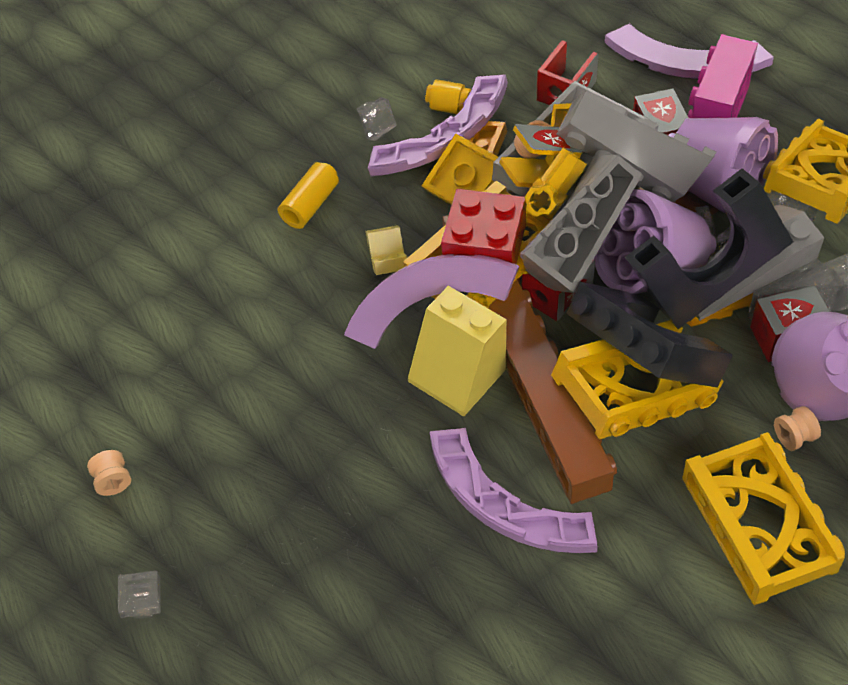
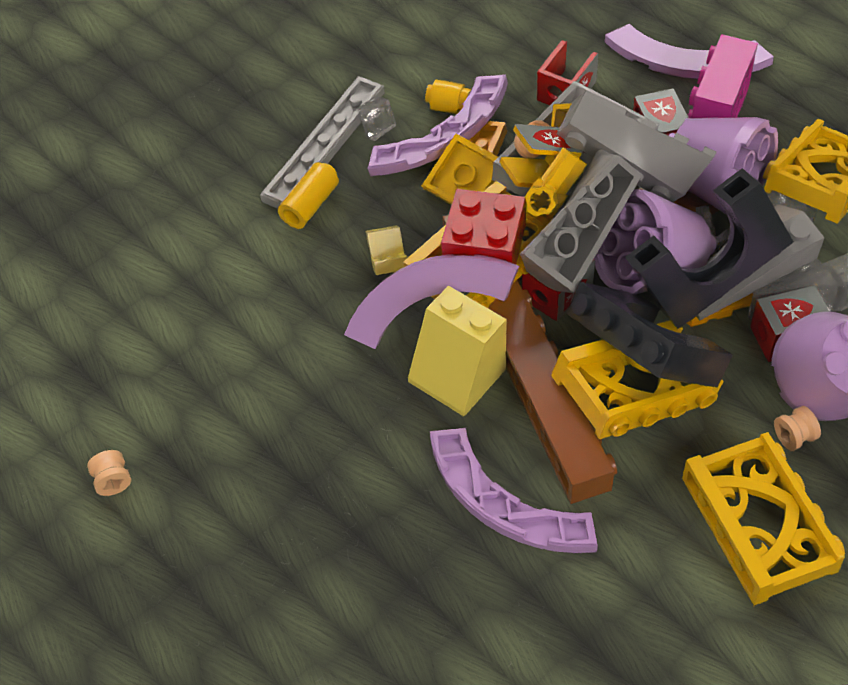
clear tile [118,570,161,619] -> none
none -> light grey tile [260,76,385,209]

